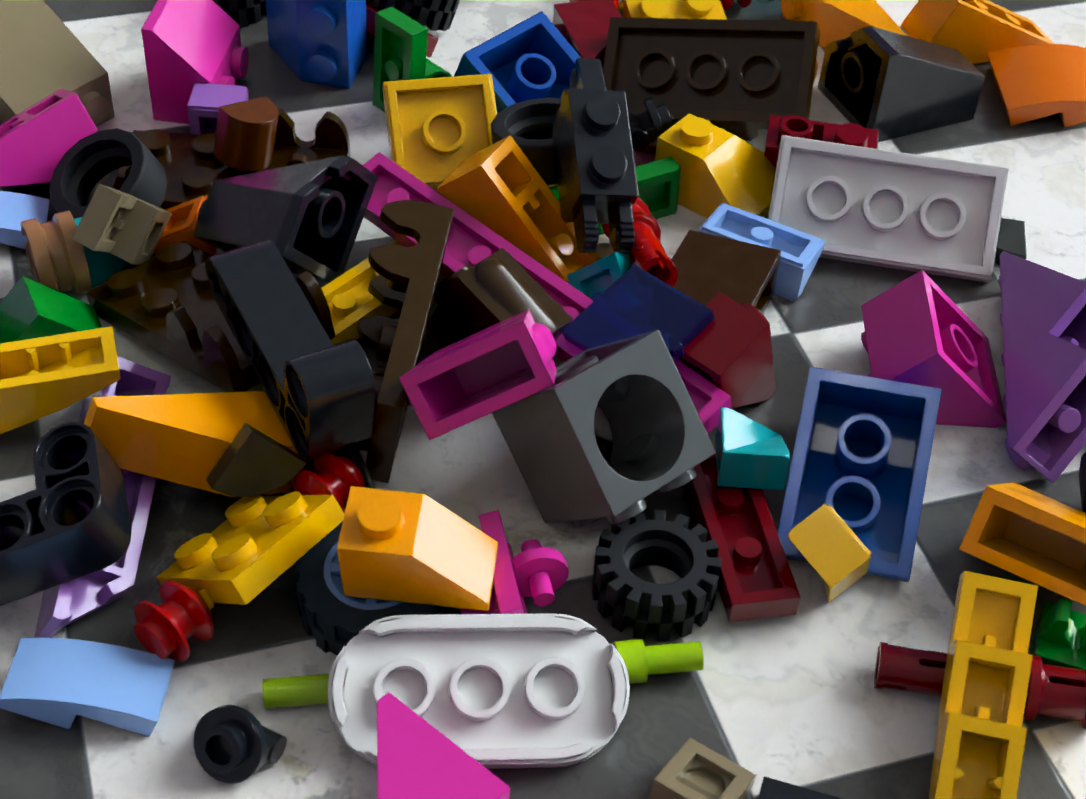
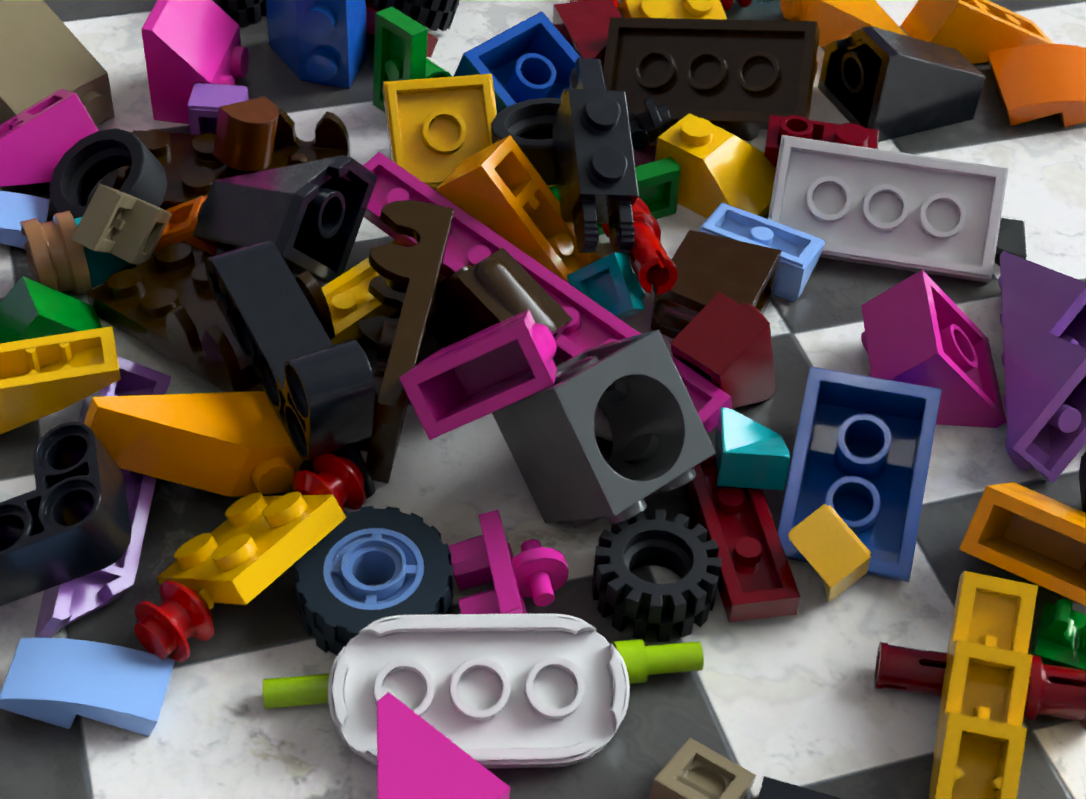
black plate [193,705,287,784] -> none
pearl dark grey tile [206,423,307,497] -> none
light orange slope [337,486,498,611] -> none
clear blue piece [562,265,715,359] -> none

